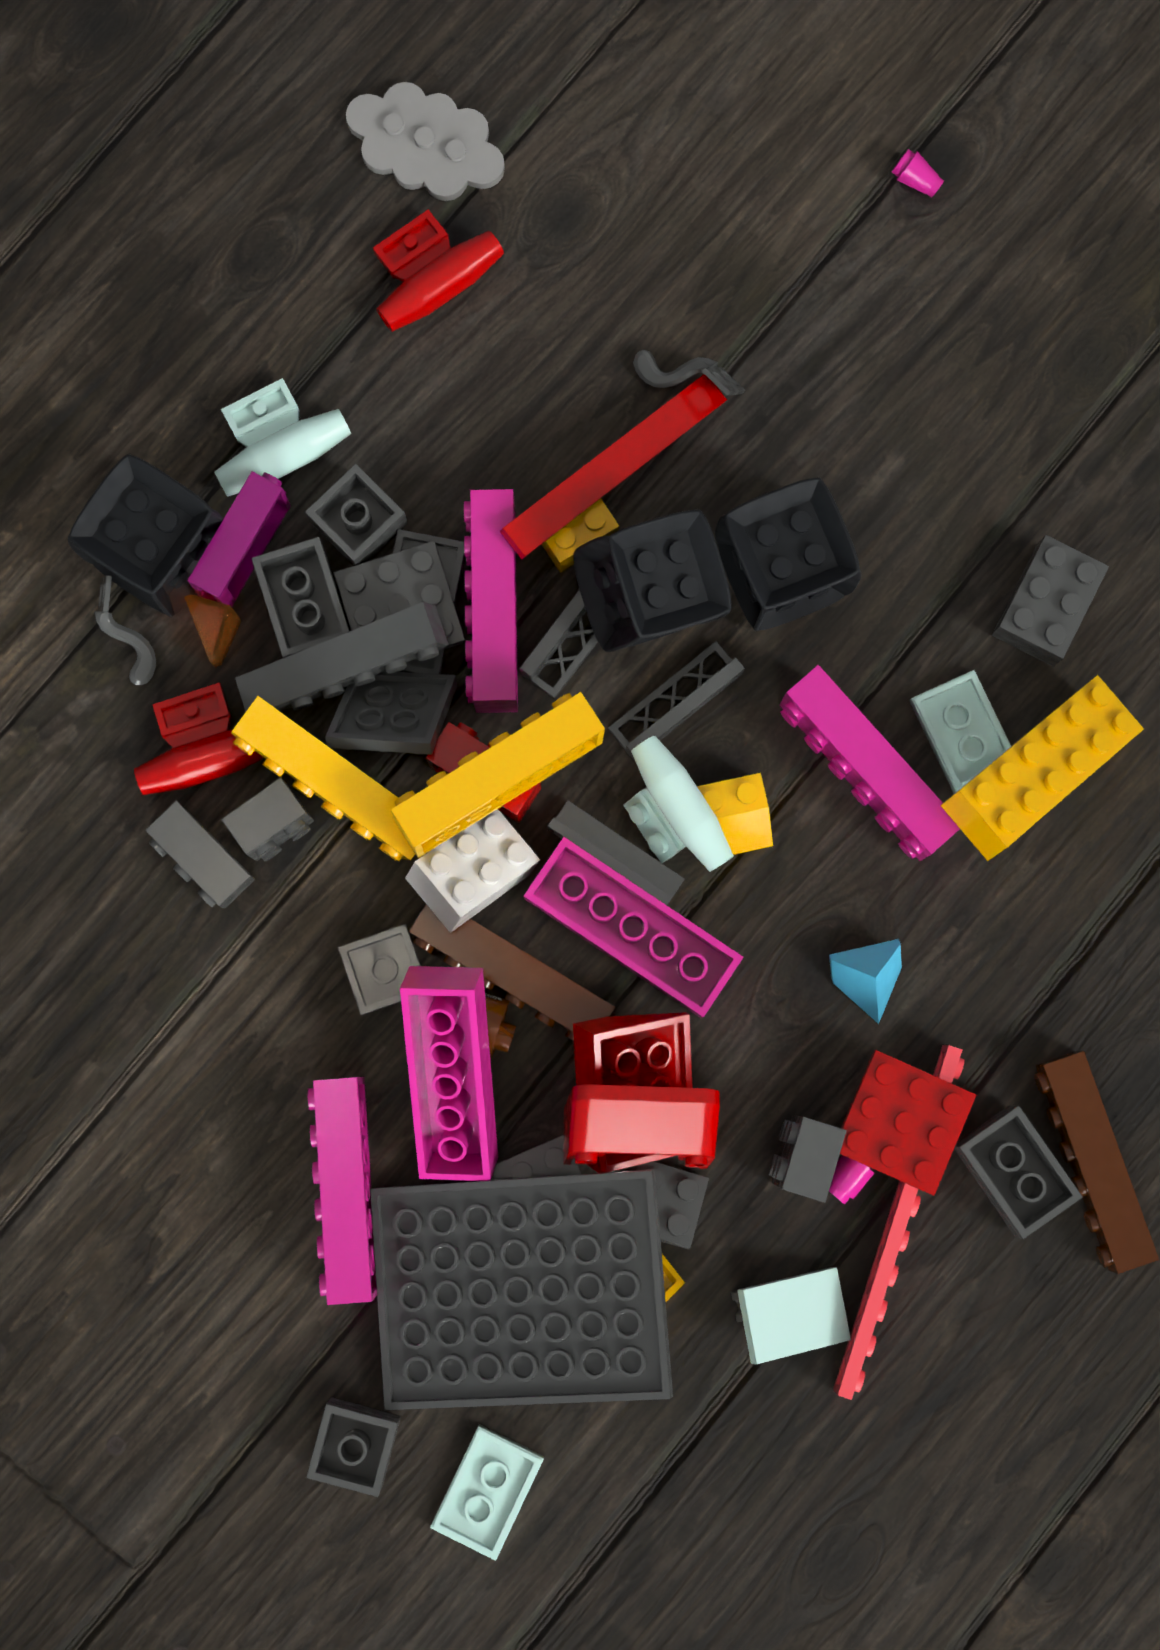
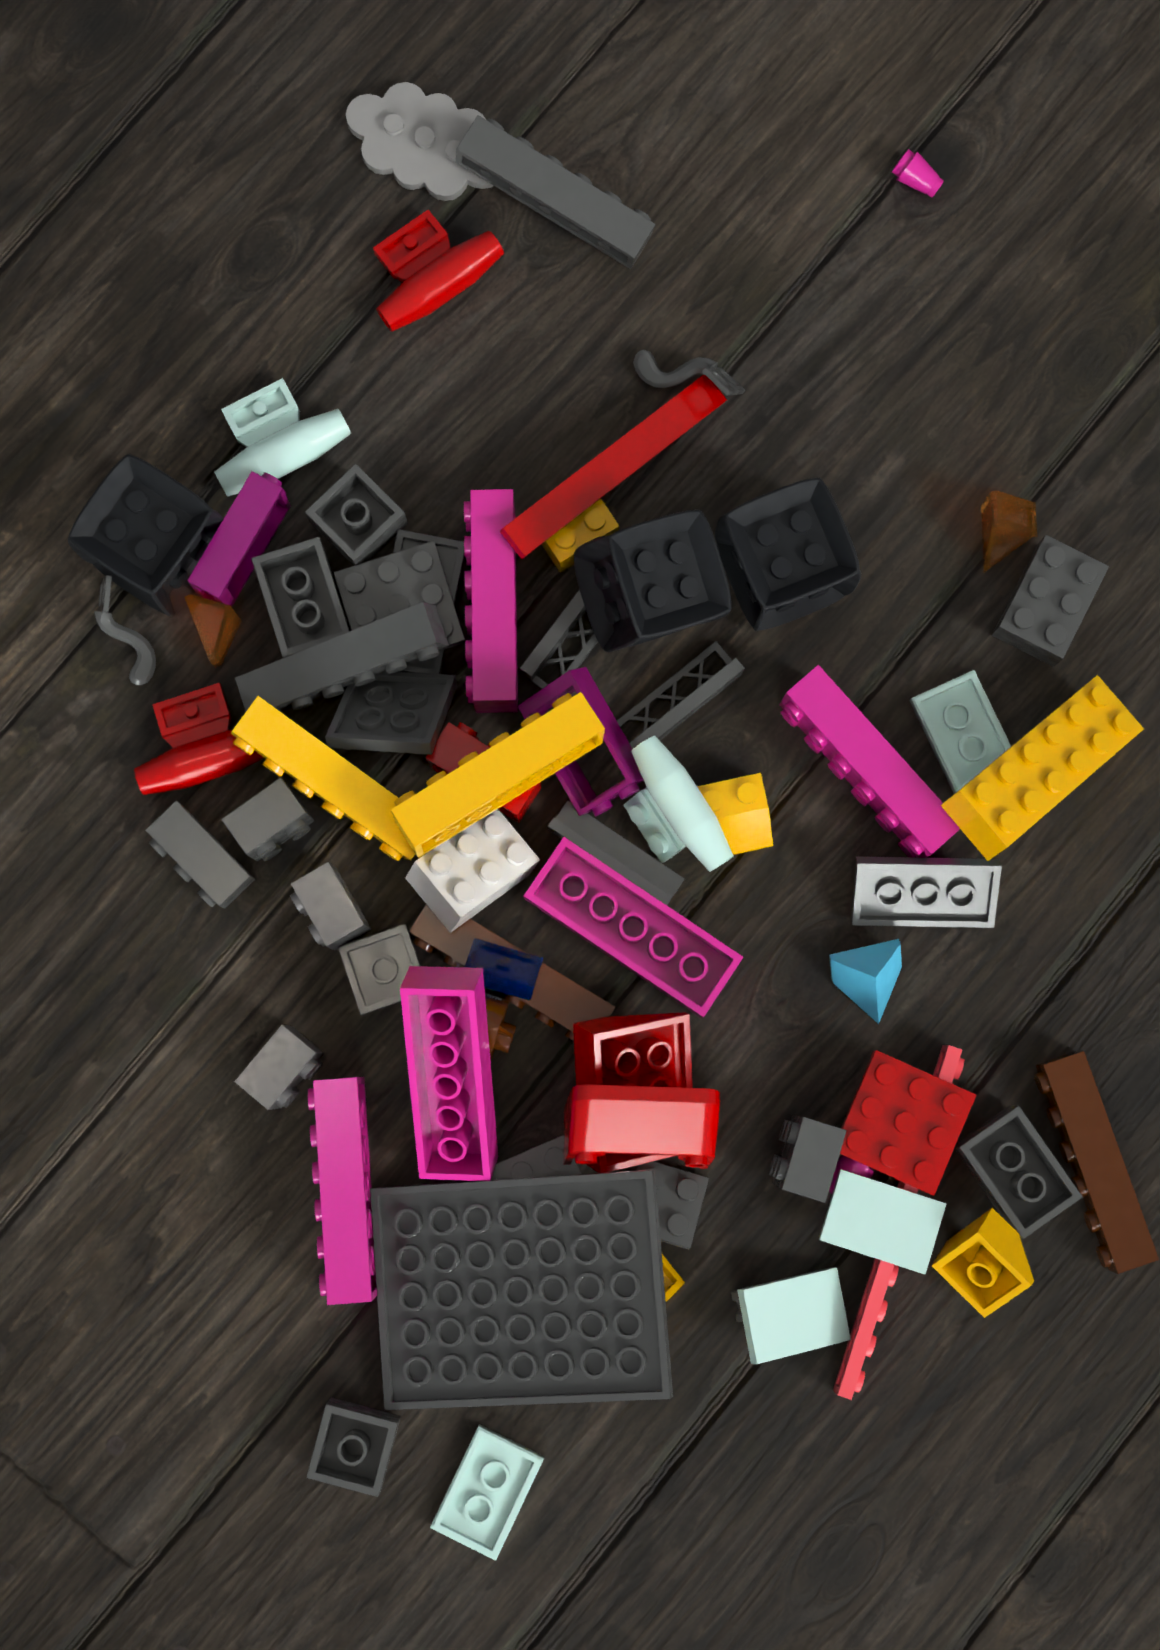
none -> flat silver brick [234,1025,324,1110]
none -> flat silver brick [290,862,371,951]
none -> dark grey brick [455,115,655,269]
none -> clear blue slope [464,938,543,1000]
none -> magenta window [518,667,643,817]
none -> light aqua tile [819,1169,946,1274]
none -> plate [851,856,1002,928]
none -> yellow slope [932,1208,1034,1318]
none -> clear orange slope [981,490,1037,572]

